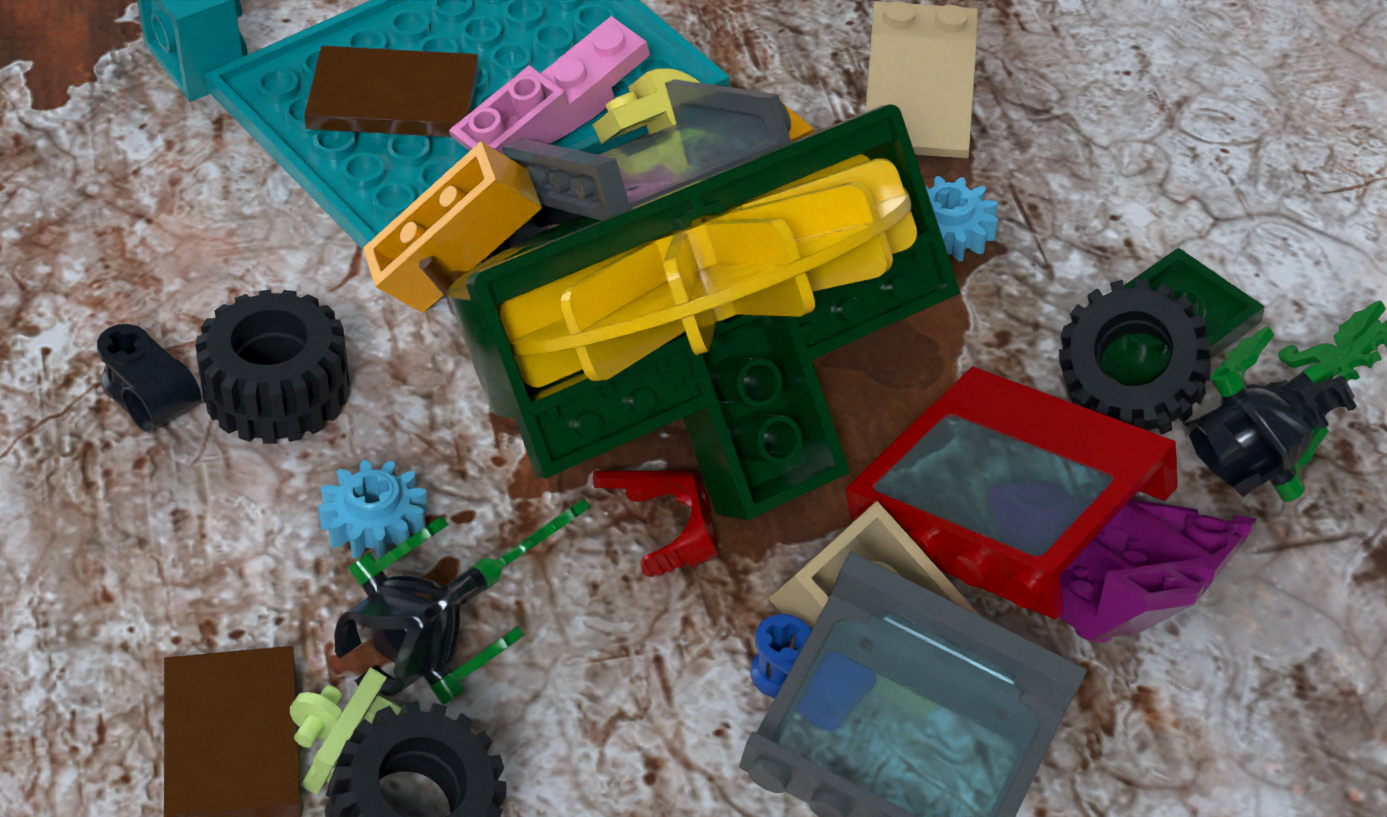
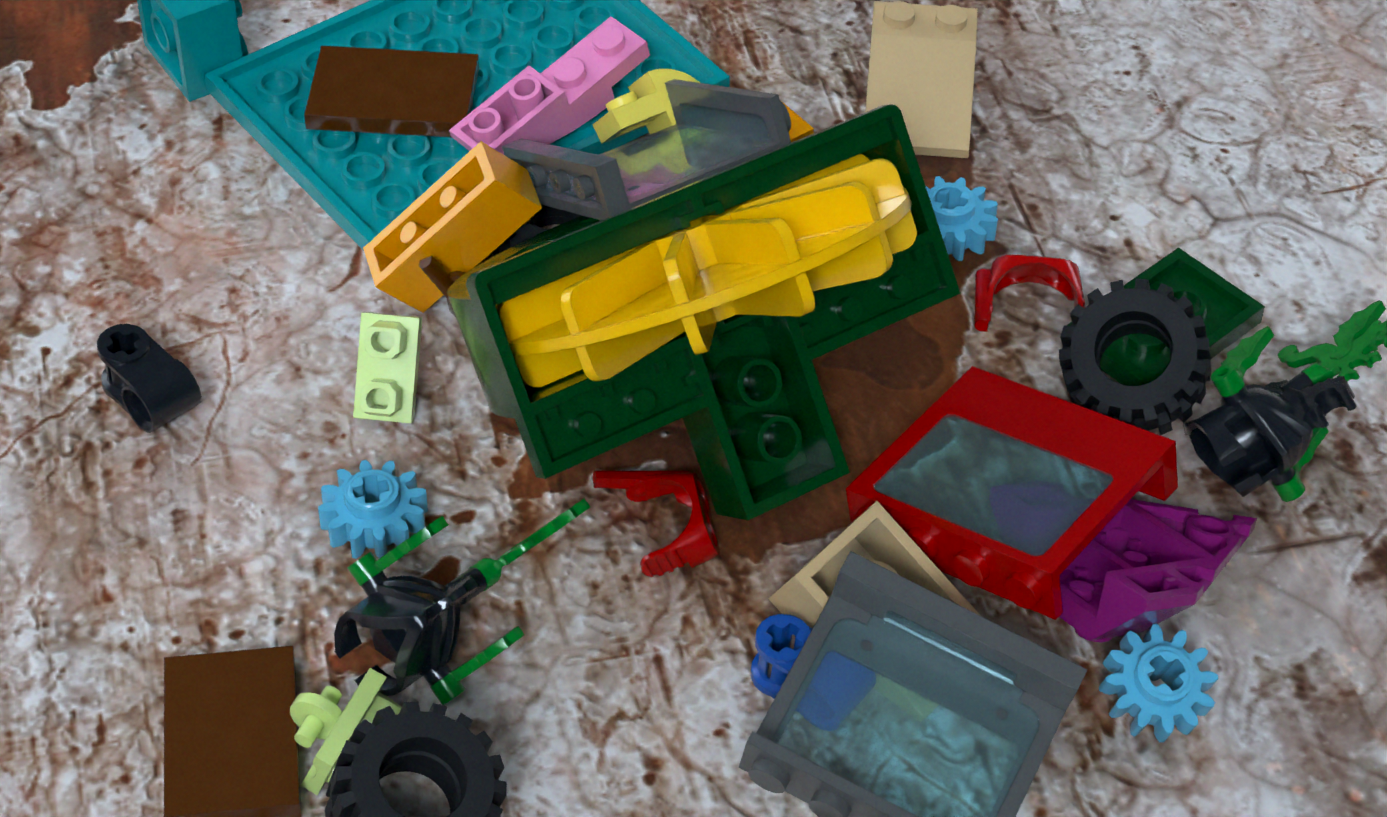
black tyre [195,289,350,444] -> none
none -> yellowish green hips [353,312,423,424]
none -> red helmet [974,255,1085,332]
none -> medium azure gear [1099,624,1218,742]

